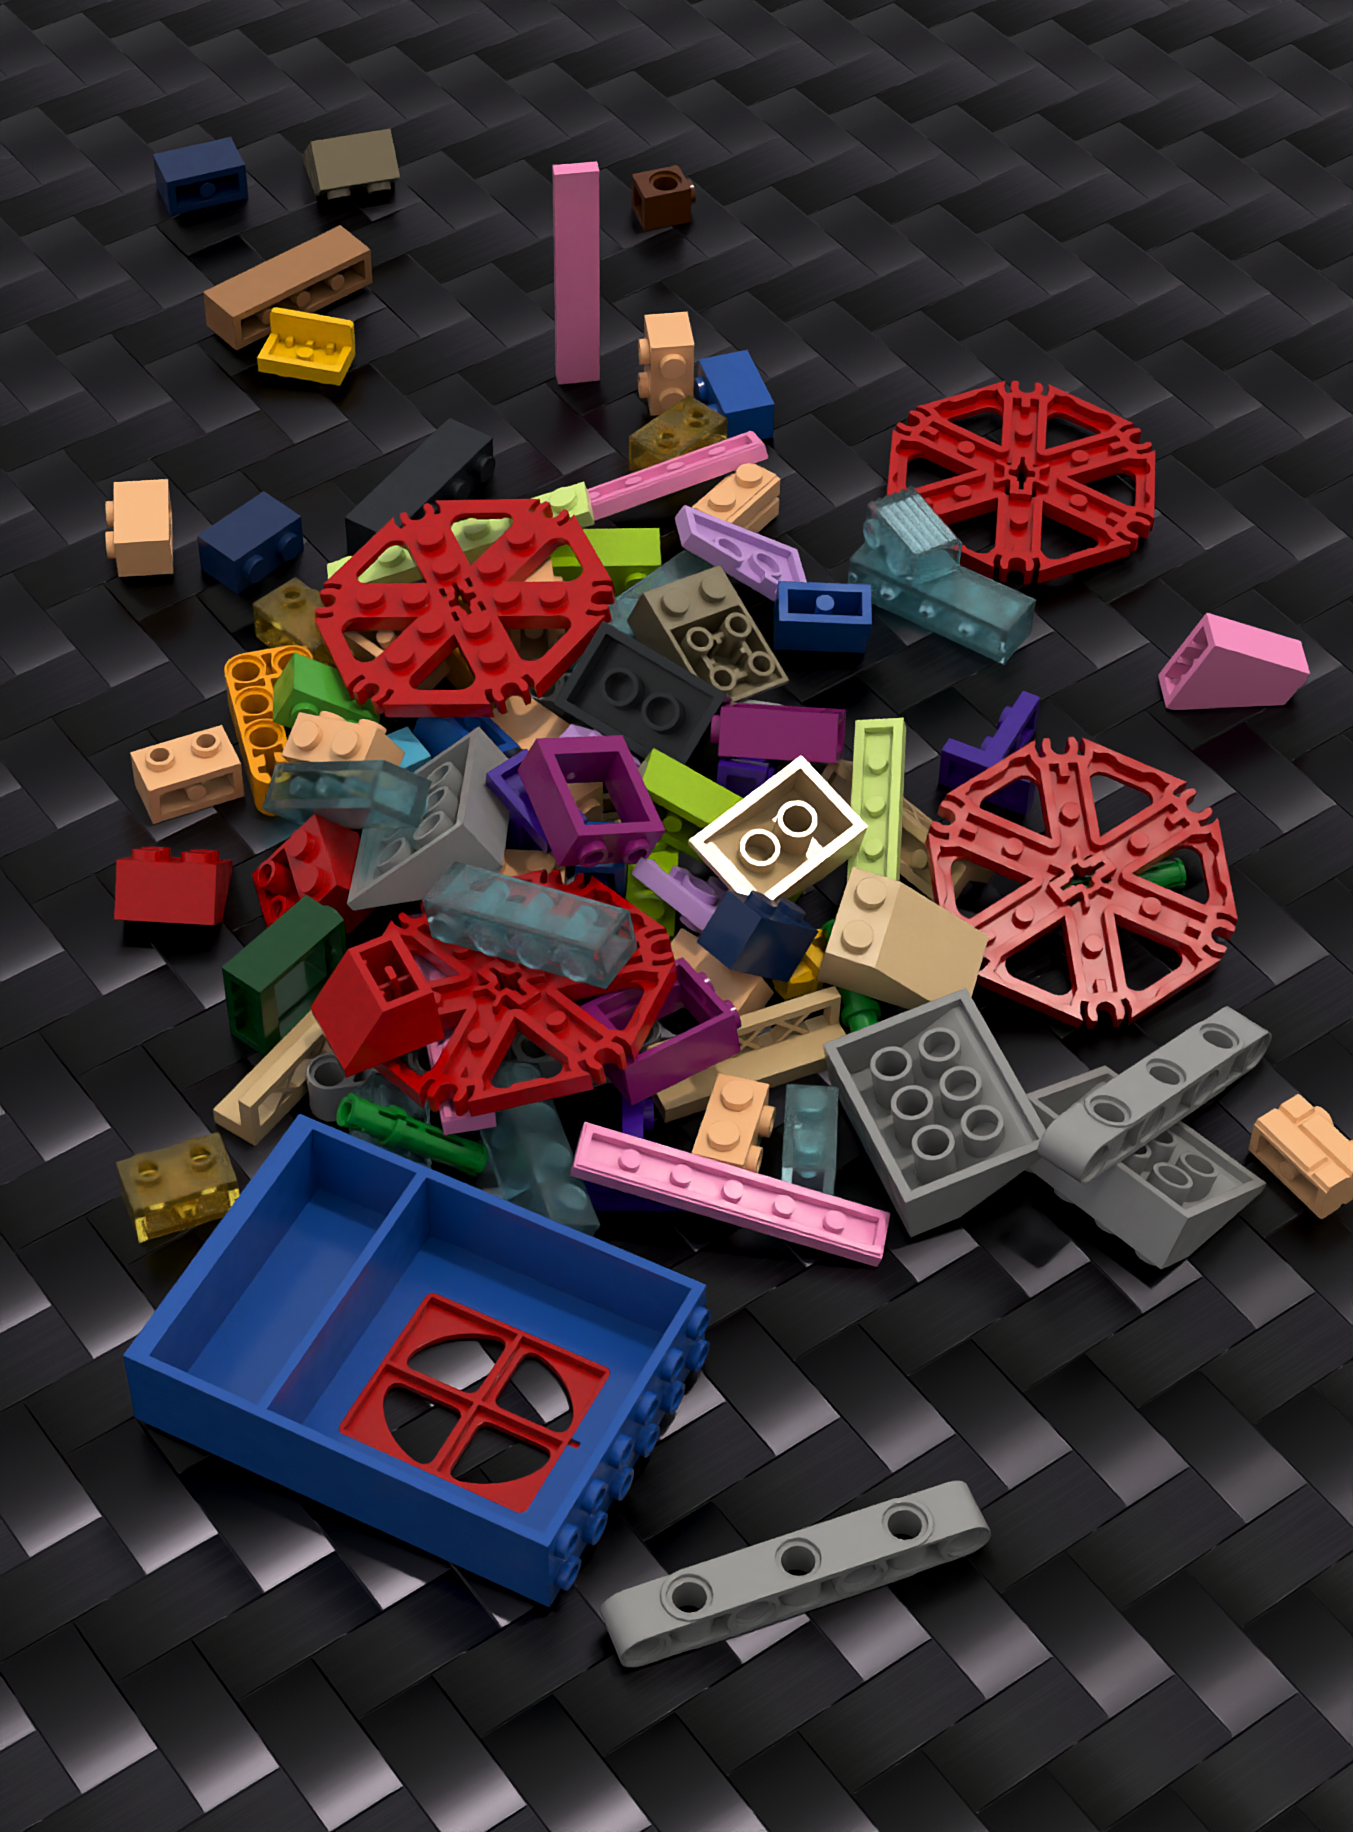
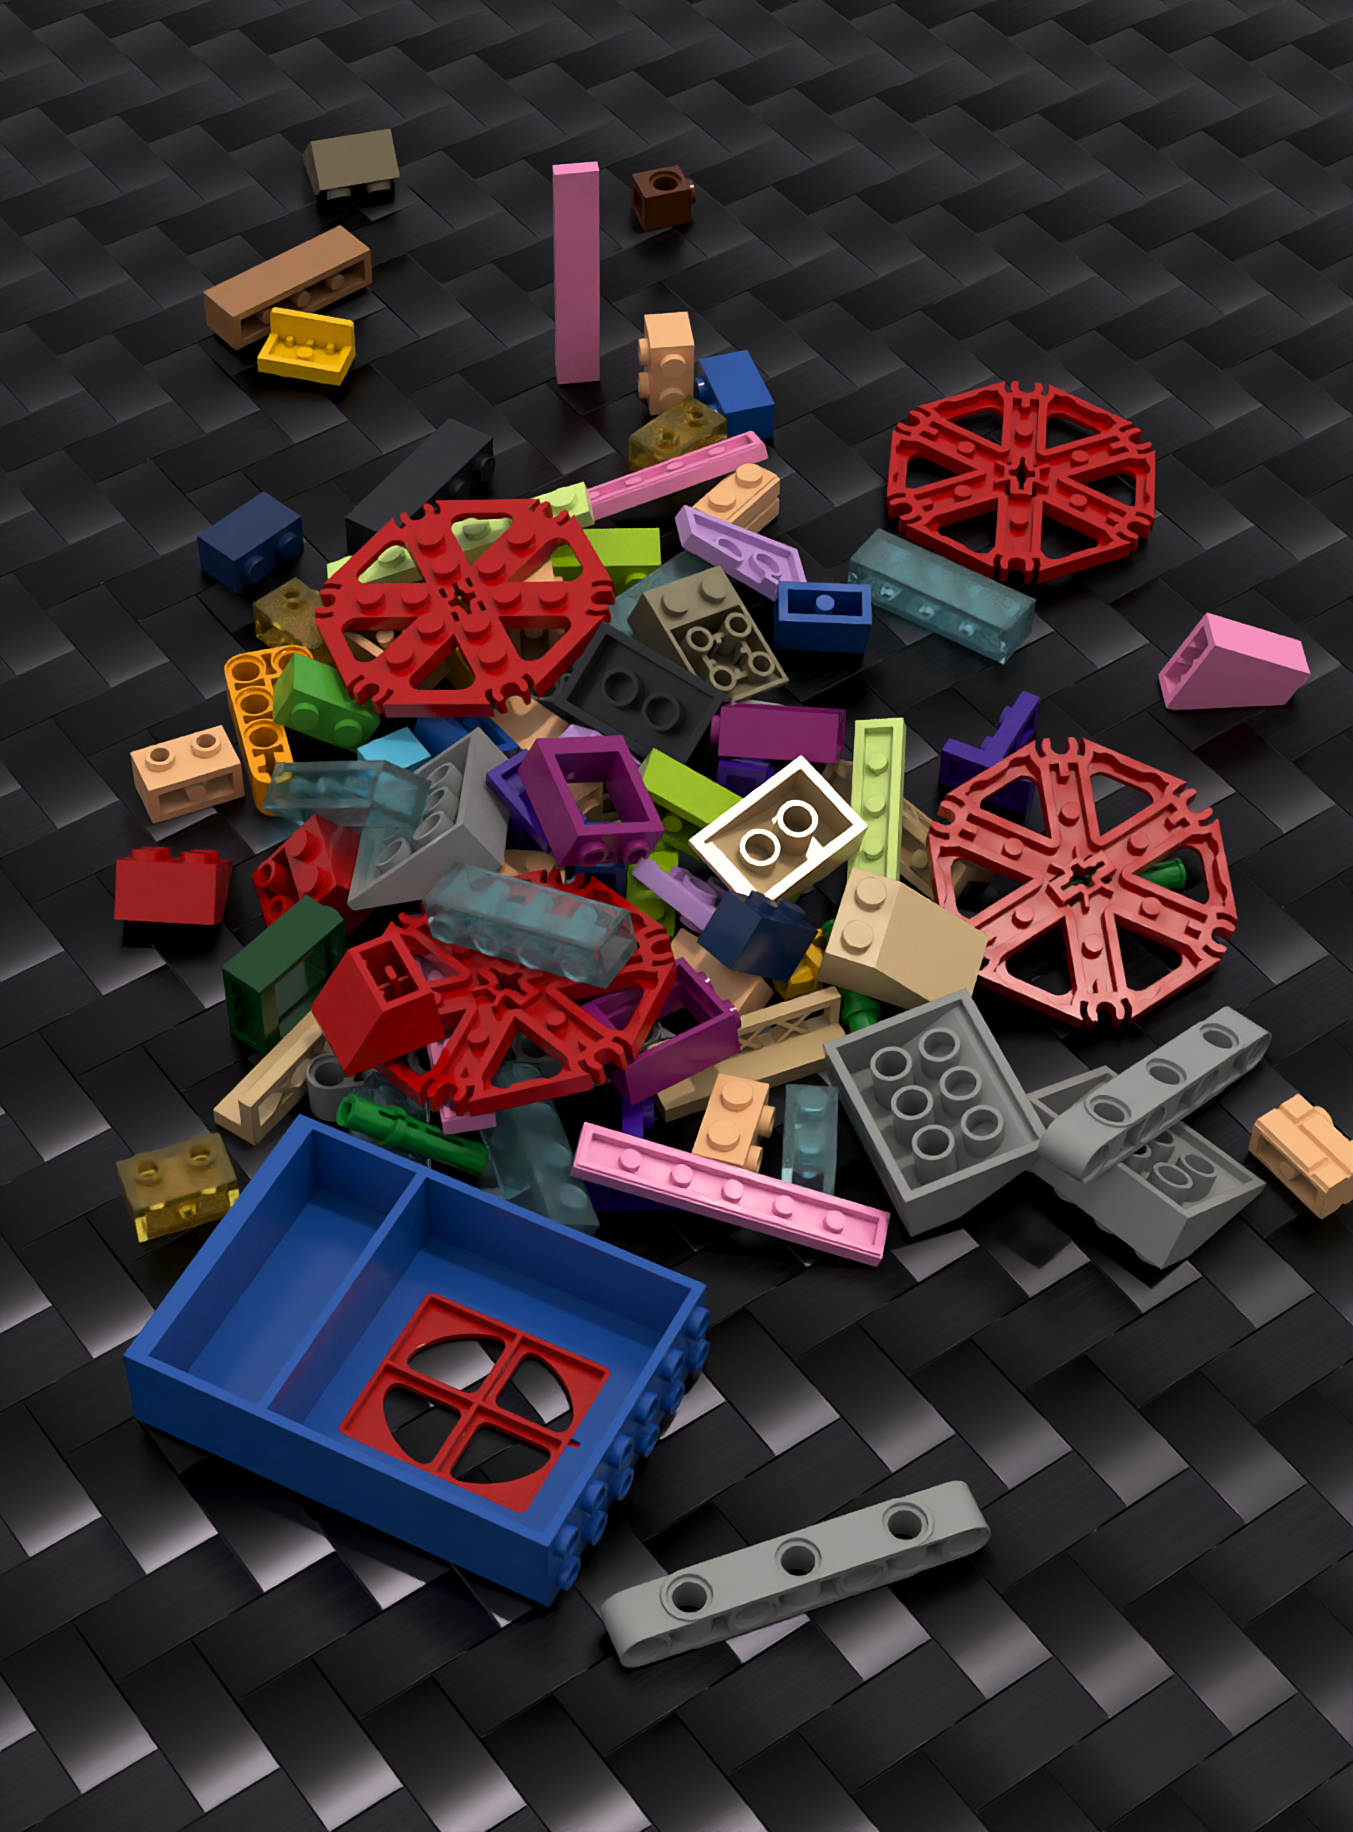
light nougat brick [105,479,173,577] -> none
dark blue brick [153,137,248,216] -> none
light nougat brick [281,711,405,796] -> none
clear light blue brick [863,486,962,588] -> none

